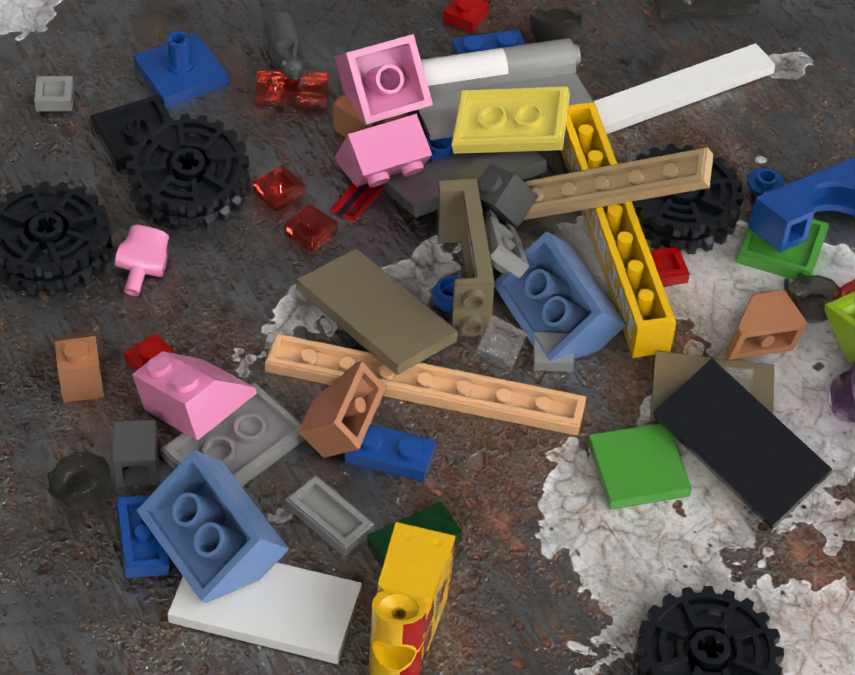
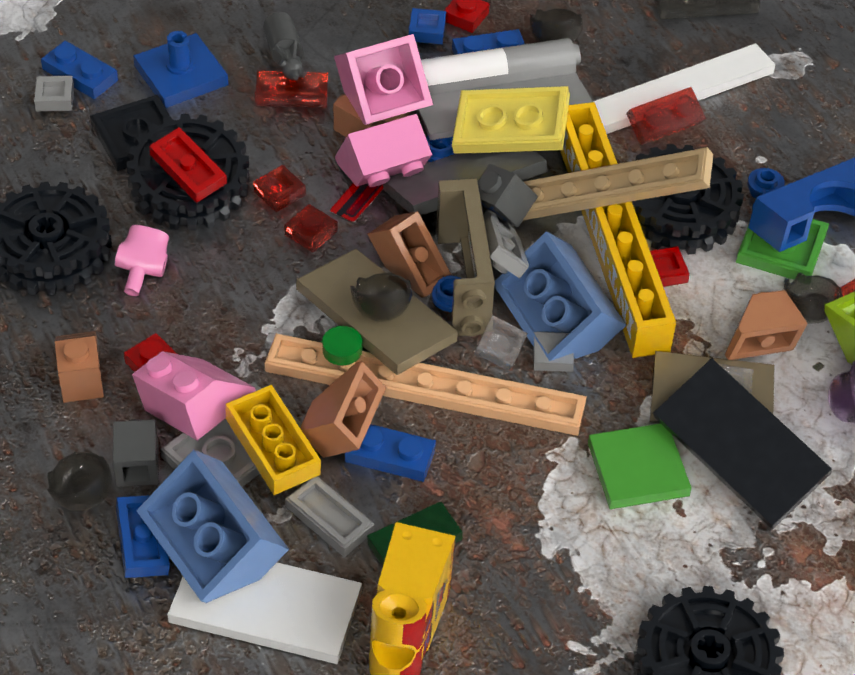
none -> blue plate [41,40,118,99]
none -> red plate [149,127,227,203]
none -> yellow piece [225,385,321,495]
none -> green tile [322,326,362,366]
none -> clear smoke hair [350,272,413,322]
none -> nougat slope [367,211,451,298]
none -> blue plate [408,8,446,45]
none -> clear red plate [626,87,706,145]

